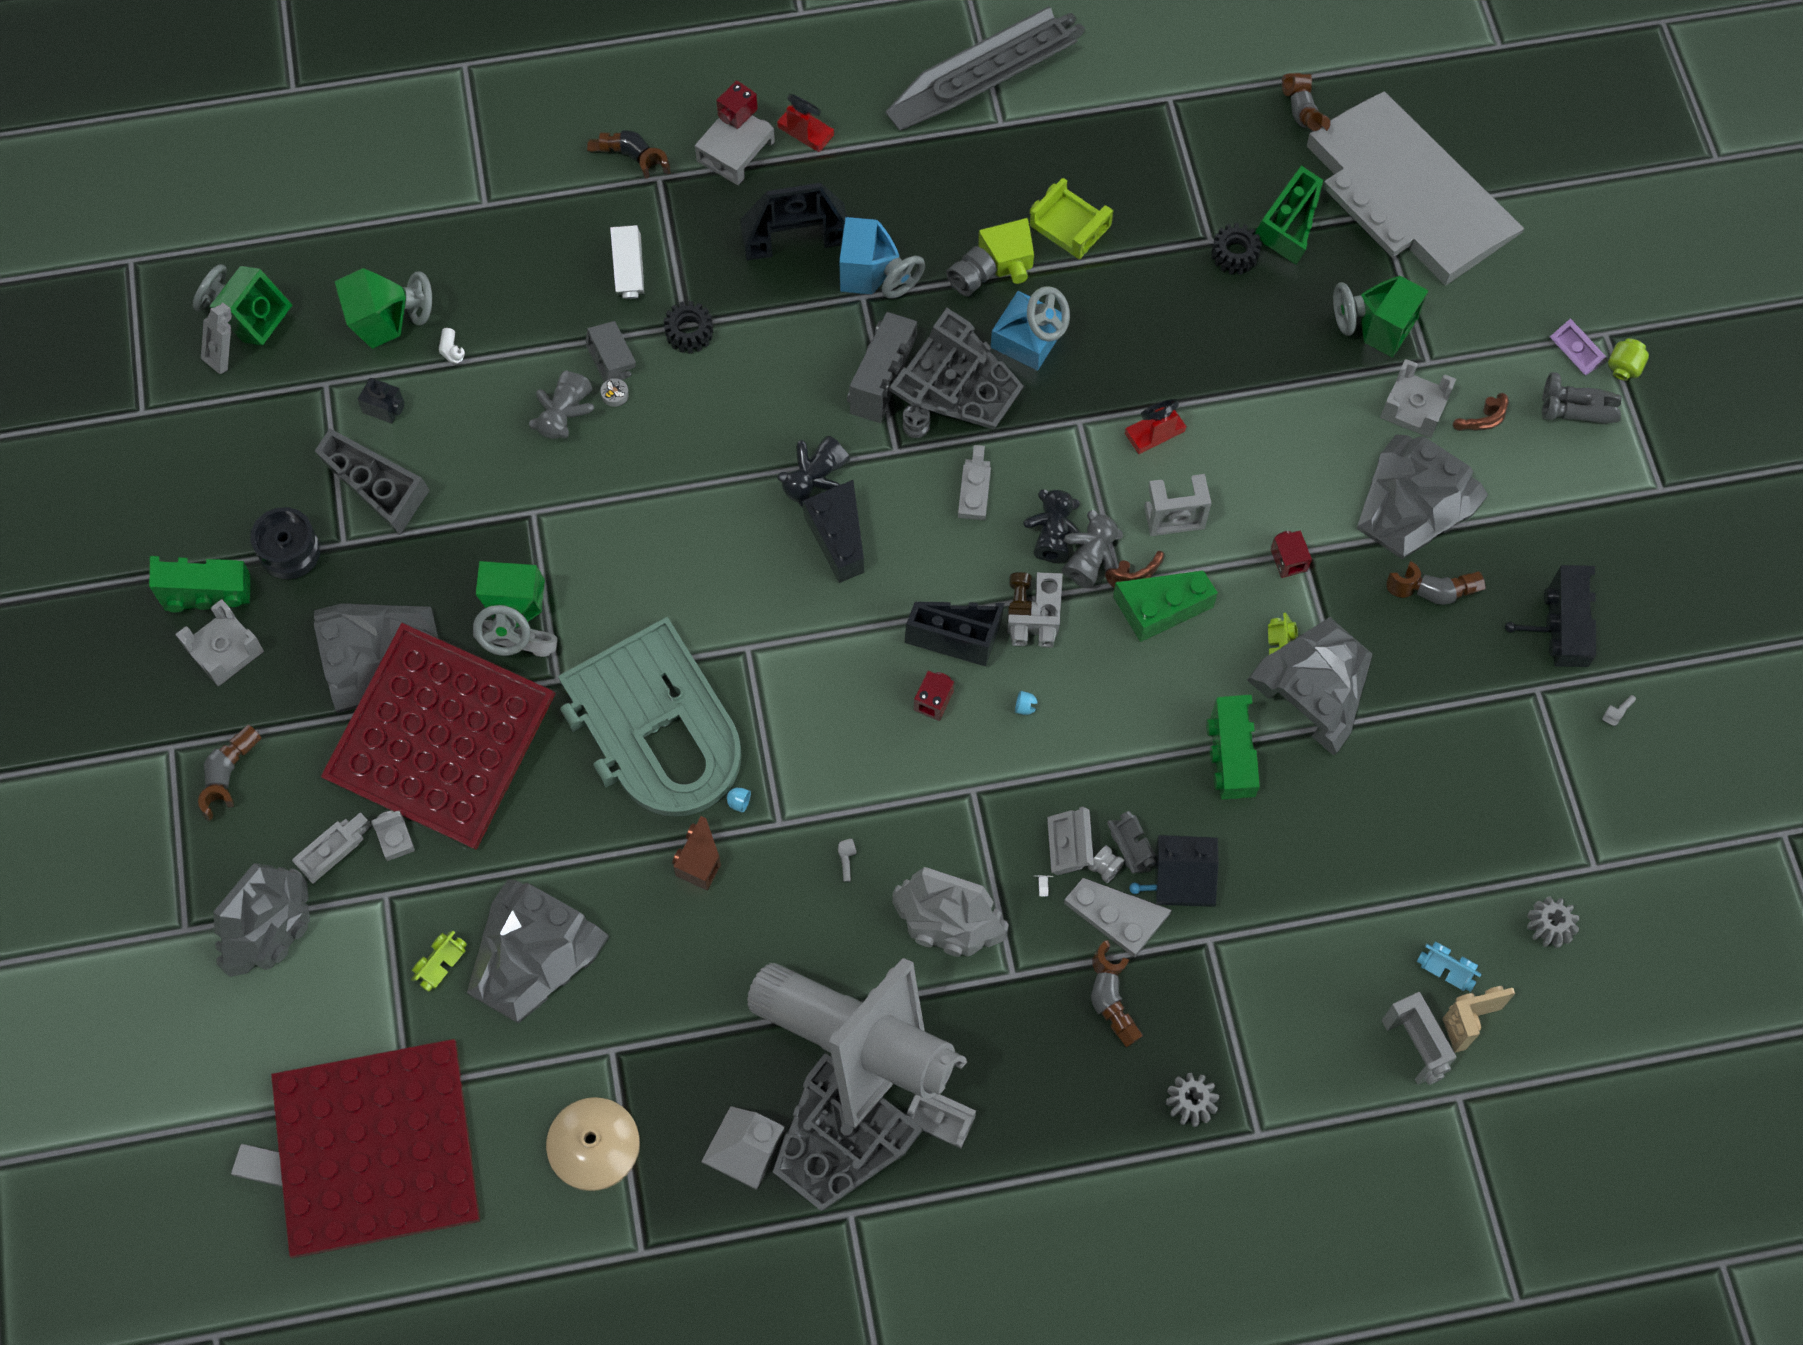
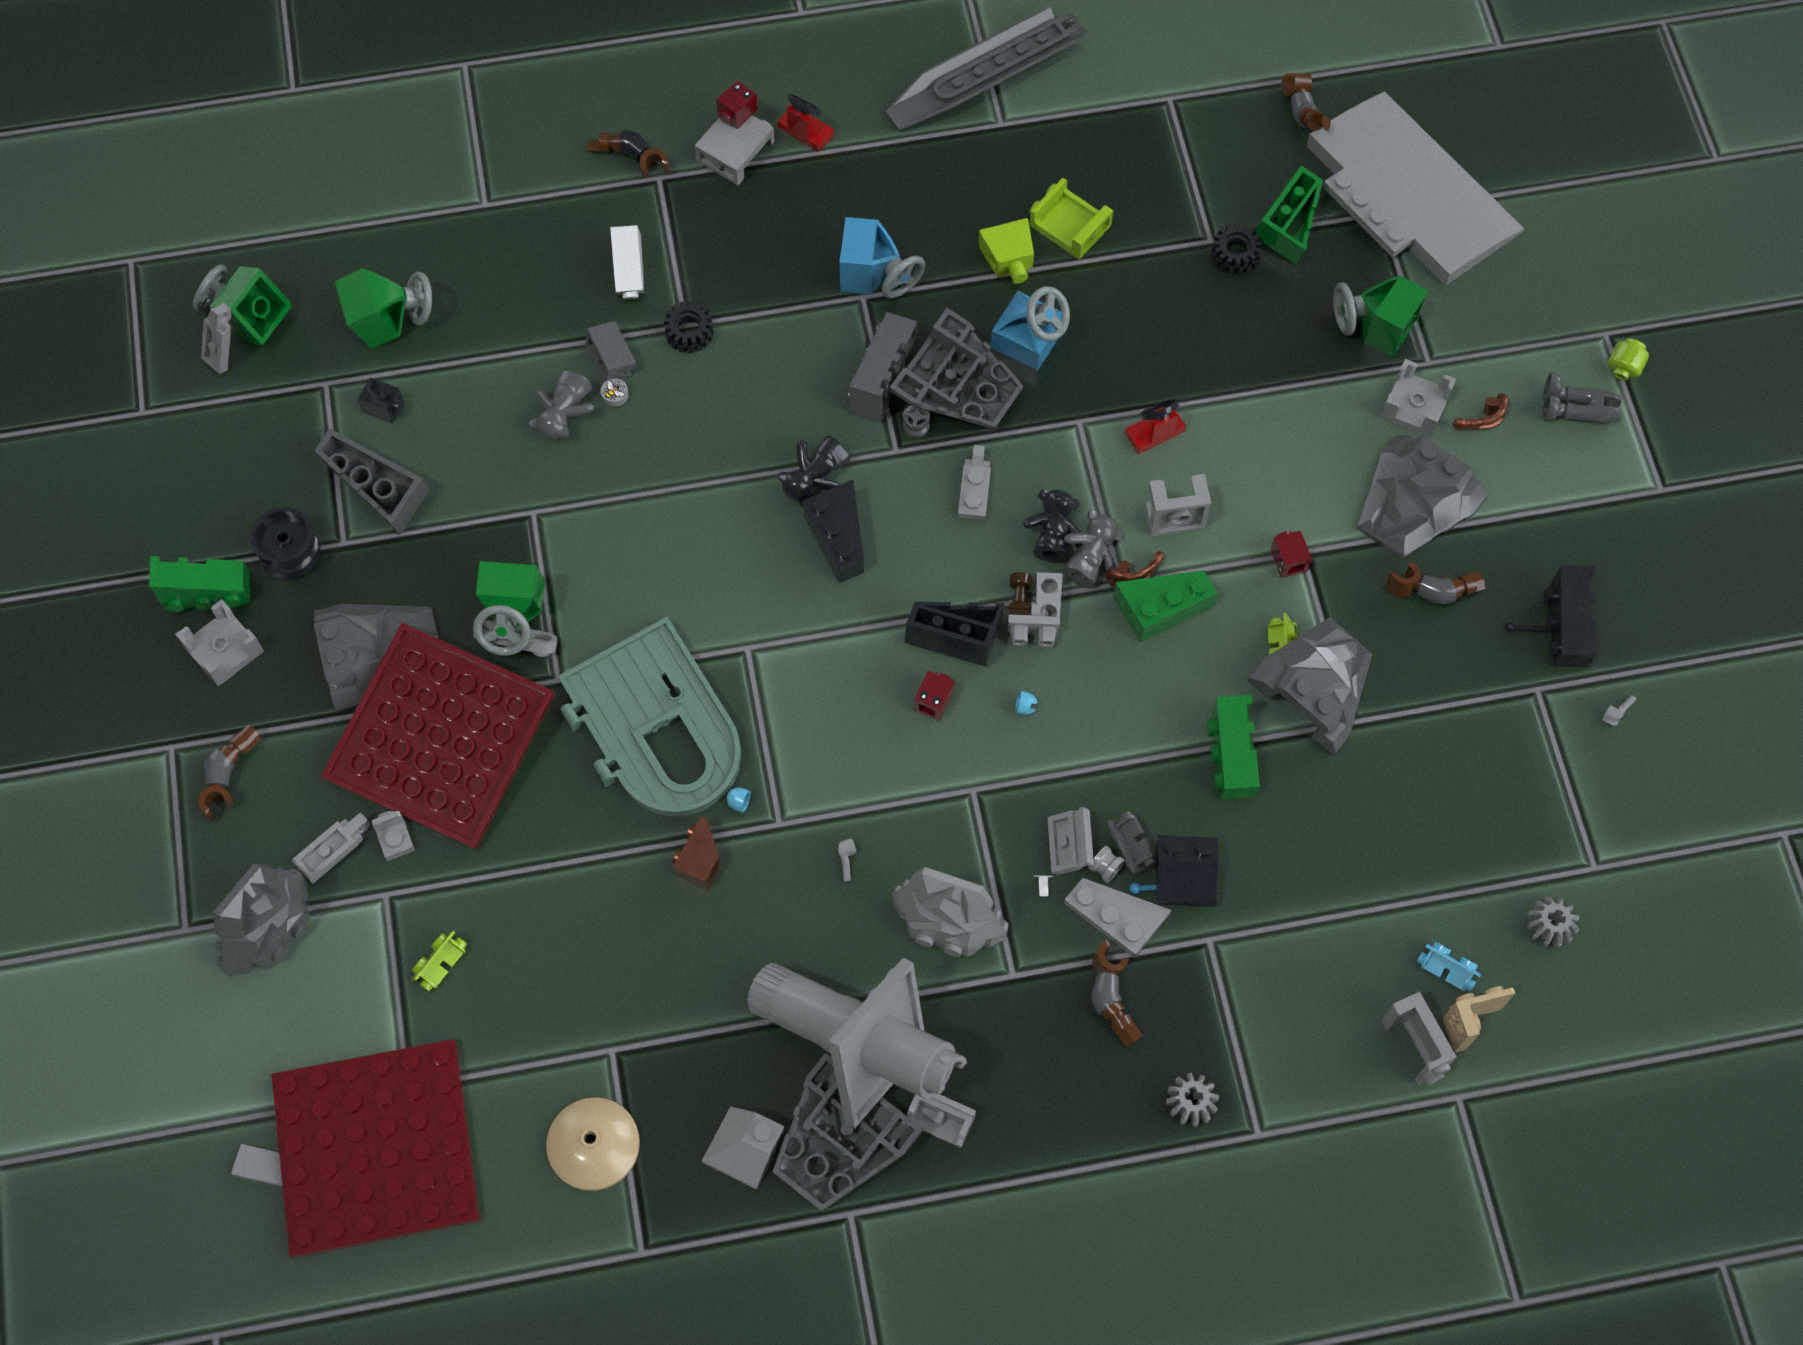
white arm [439,328,465,364] -> none
dark grey wedge [467,879,609,1024] -> none
black wedge [740,183,847,261] -> none
dark grey wheel [946,246,997,297] -> none
lavender slope [1550,318,1608,376] -> none

